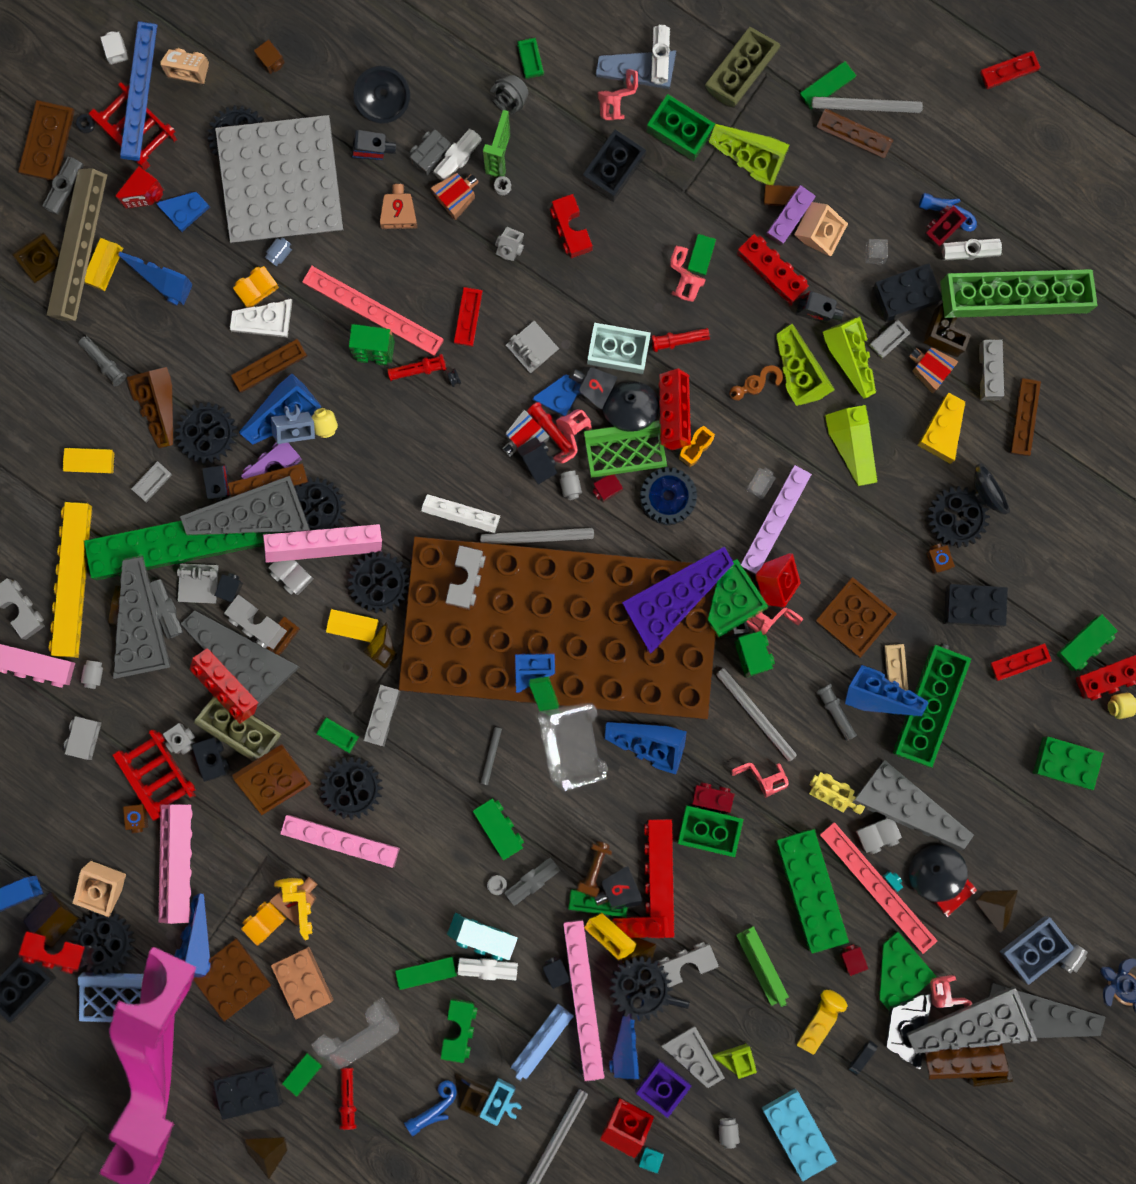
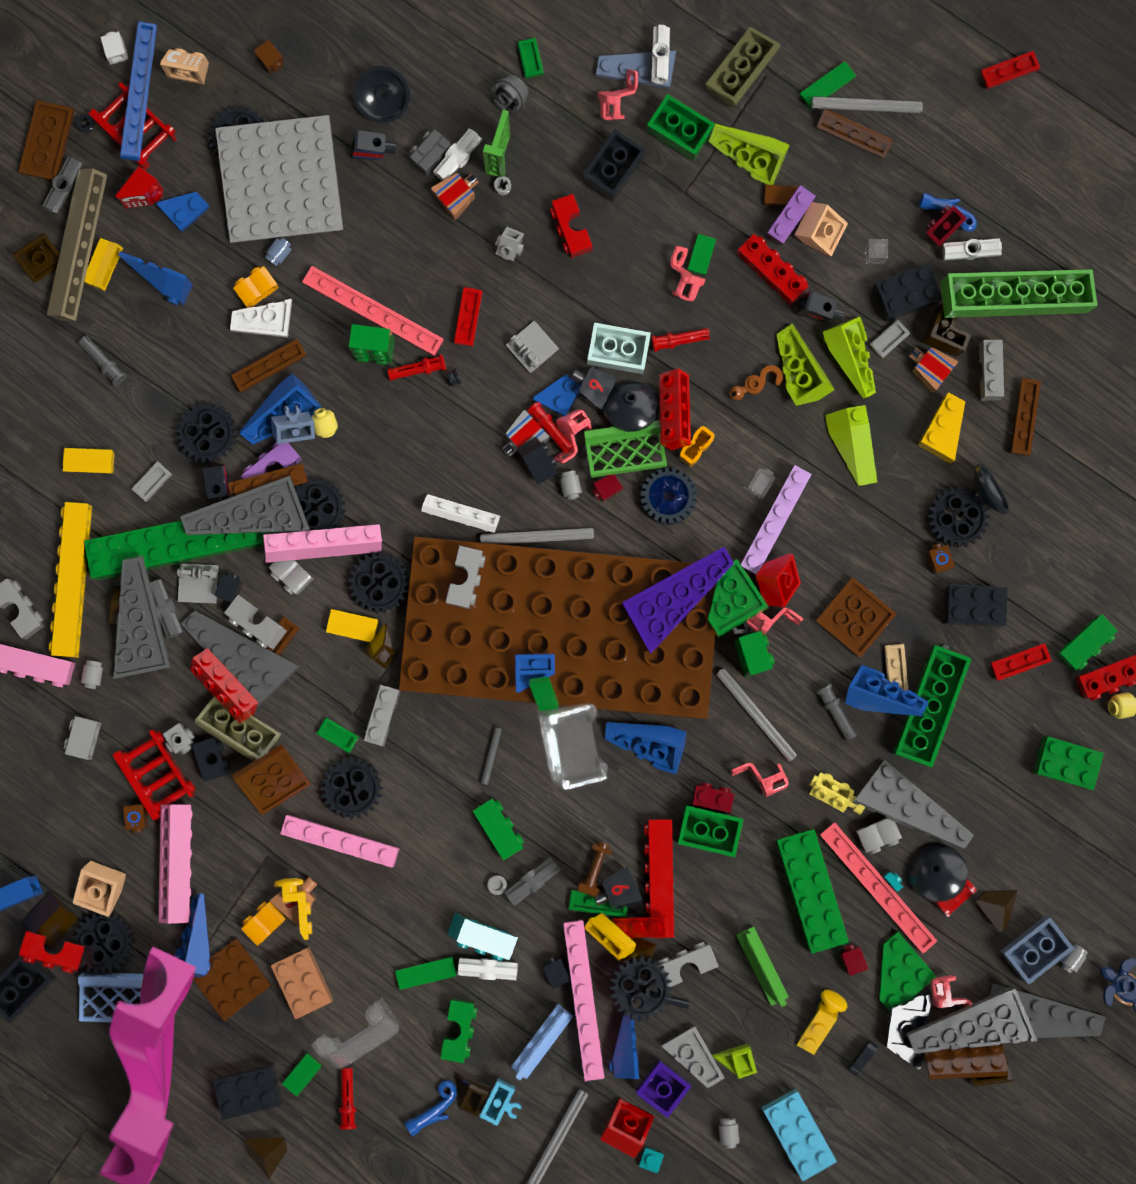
reddish brown wedge [127,367,173,448] -> none
nougat torso [380,184,417,229] -> none

